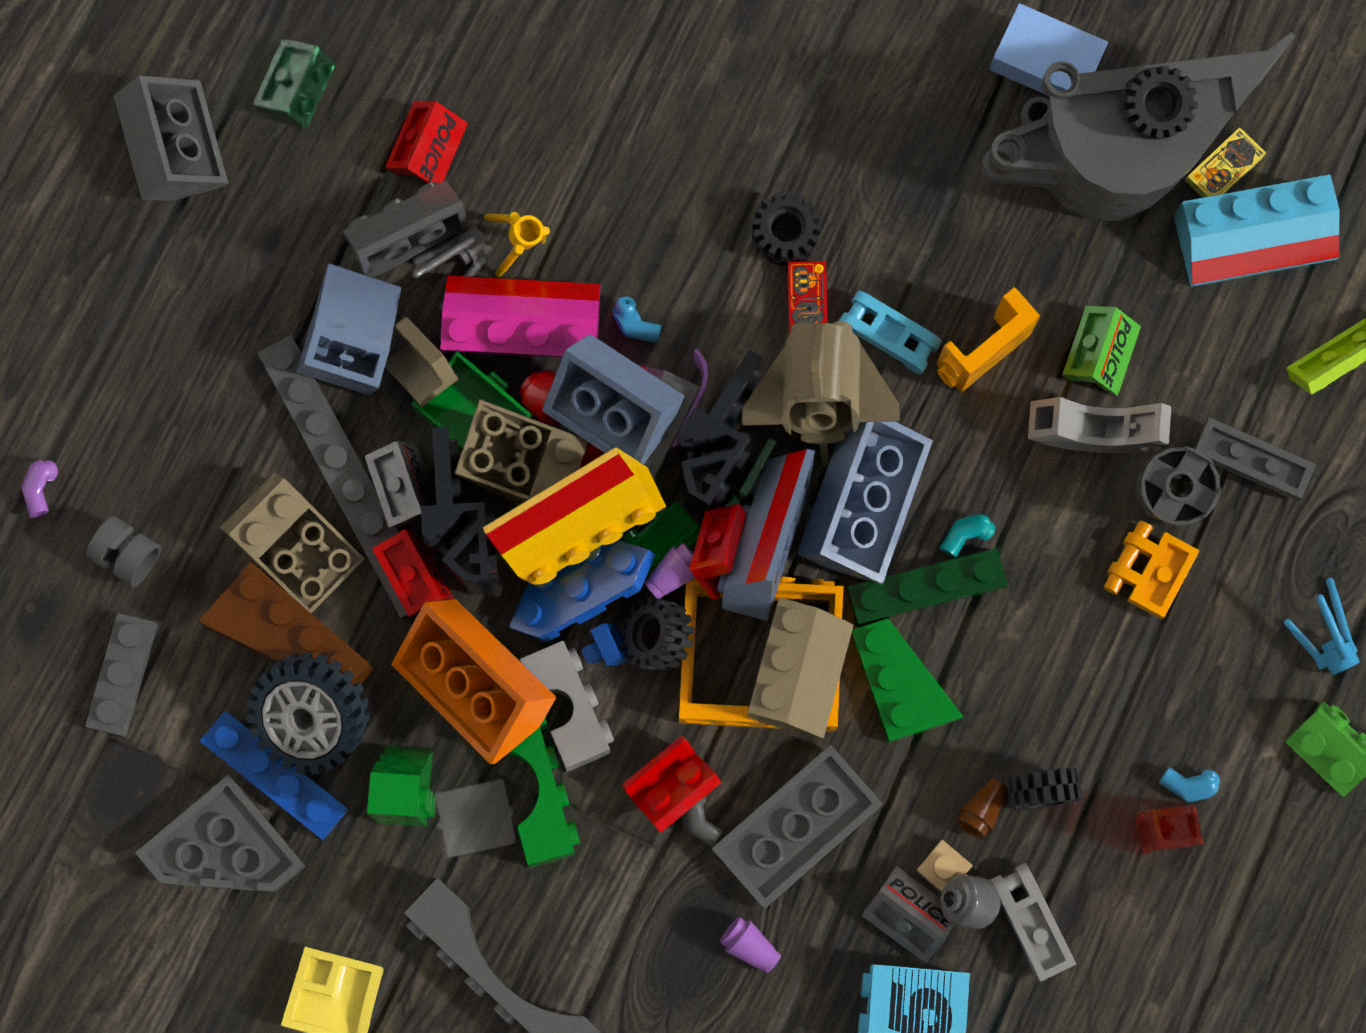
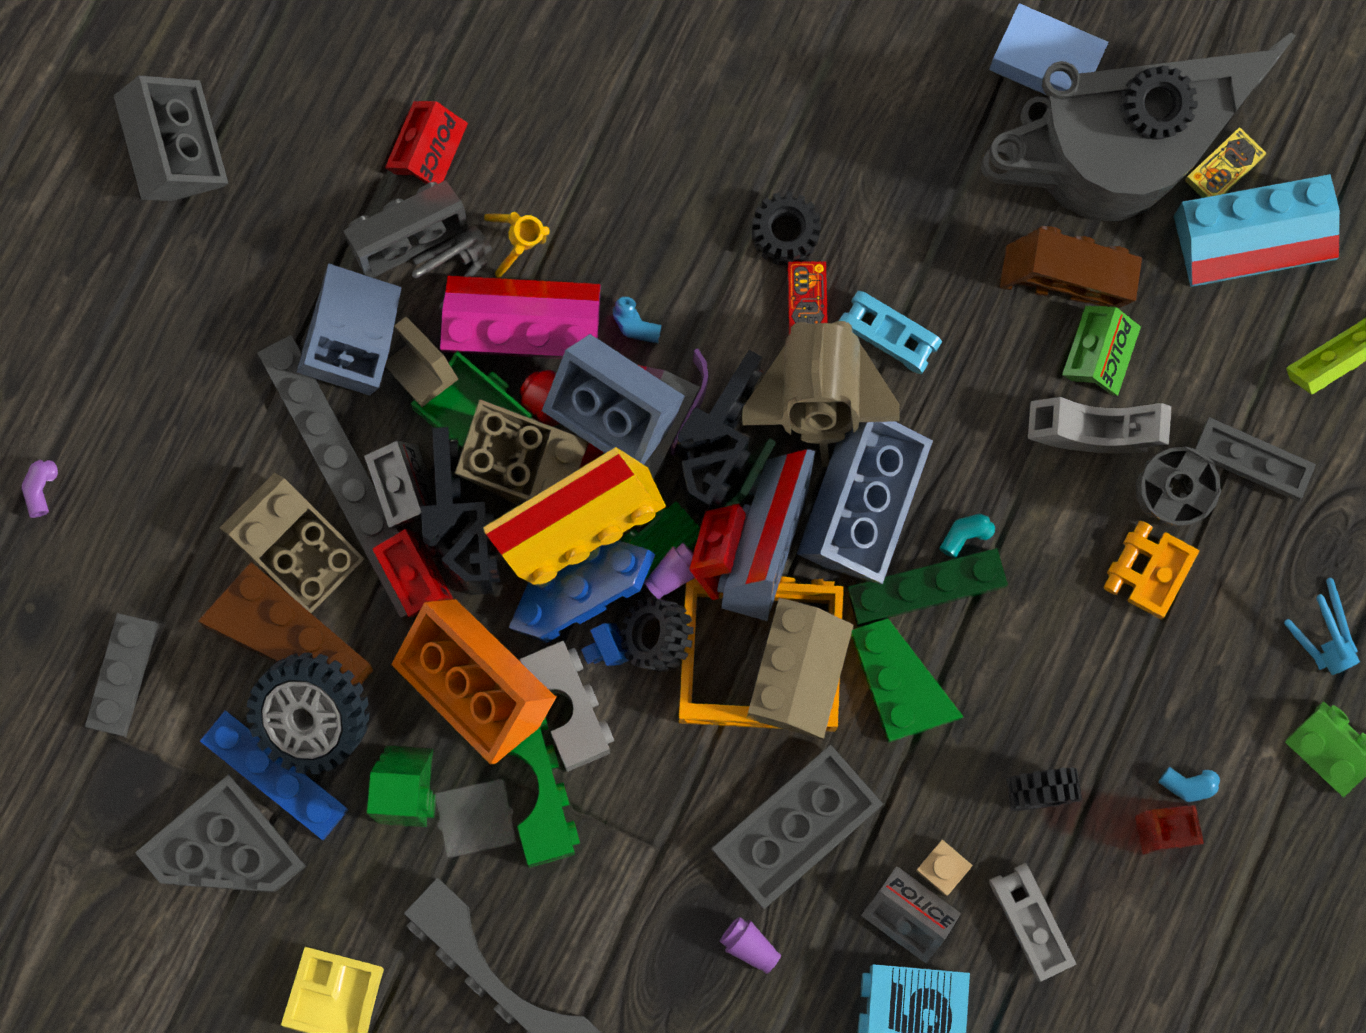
dark grey wheel [86,515,161,587] -> none
clear green bracket [252,39,335,128] -> none
red bracket [622,736,722,833] -> none
dark grey arm [681,797,723,848] -> none
light orange panel [936,287,1040,393] -> none
dark grey head [941,874,1001,929] -> none
reddish brown cone [957,778,1008,839] -> none
none -> reddish brown wedge [1000,226,1142,309]

